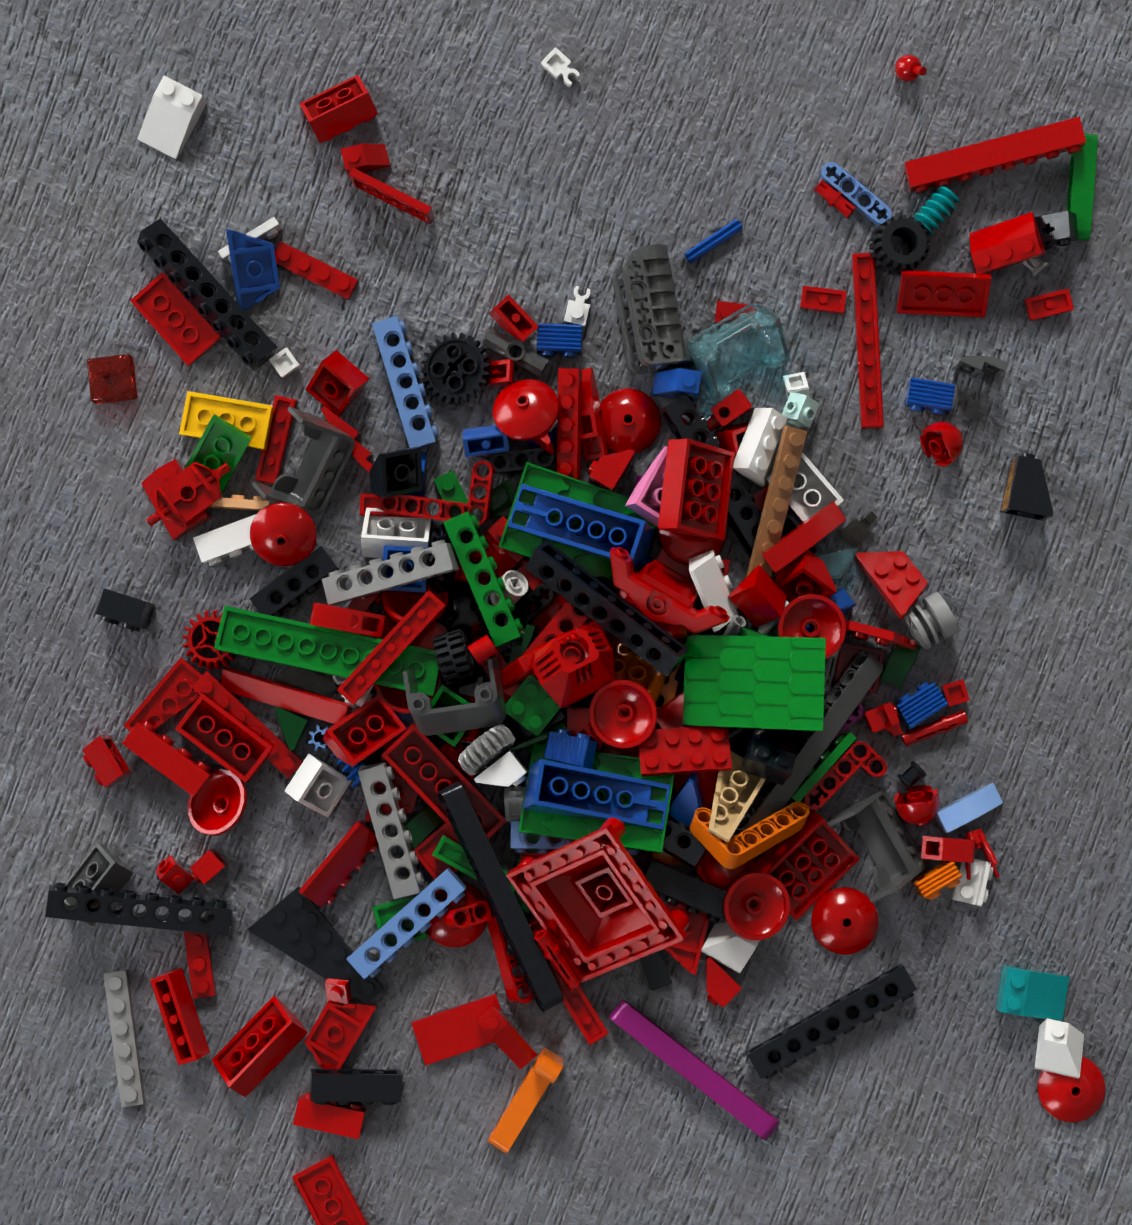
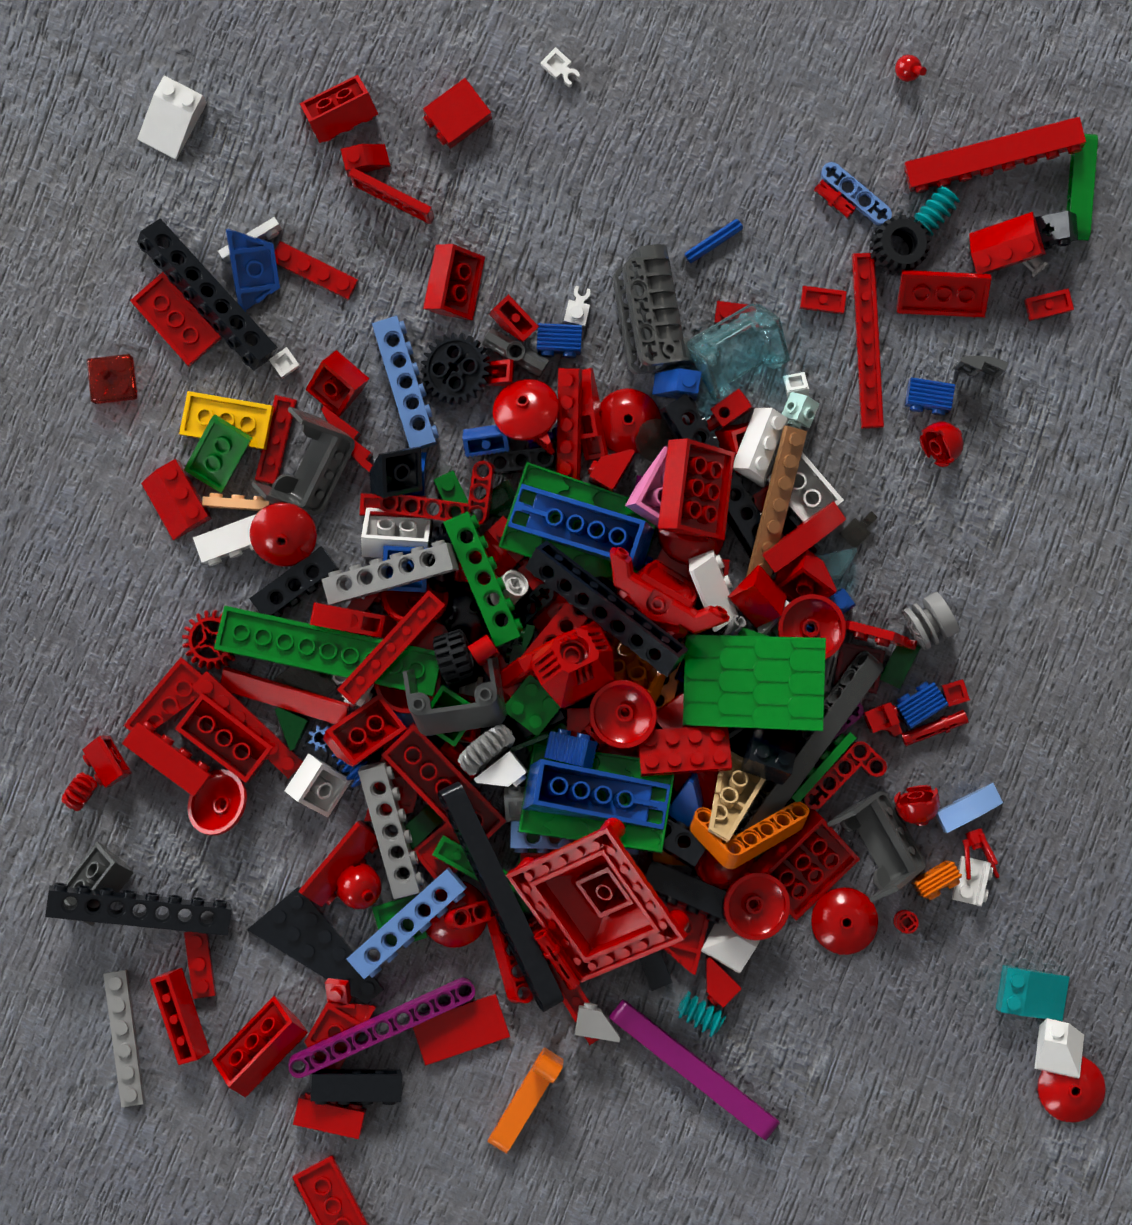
black brick [96,588,155,632] -> none
red plate [145,462,231,527] -> none
red bracket [156,855,194,895] -> none
red brick [190,849,227,884] -> none
red slope [476,1003,538,1070] -> none
black brick [746,963,917,1079] -> none
red wing [854,551,928,620] -> none
black bush [897,761,926,790] -> none
red slope [921,836,975,863] -> none
black slope [1000,453,1053,521] -> none
none -> red gear [62,772,97,812]
none -> magenta beam [288,977,475,1078]
none -> red cylinder [336,863,382,909]
none -> red brick [423,78,492,149]
none -> red slope [423,244,485,321]
none -> light grey slope [575,1002,620,1042]
none -> clear smoke tile [635,418,676,462]
none -> teal piece [676,991,727,1037]
none -> red wheel [893,909,919,934]

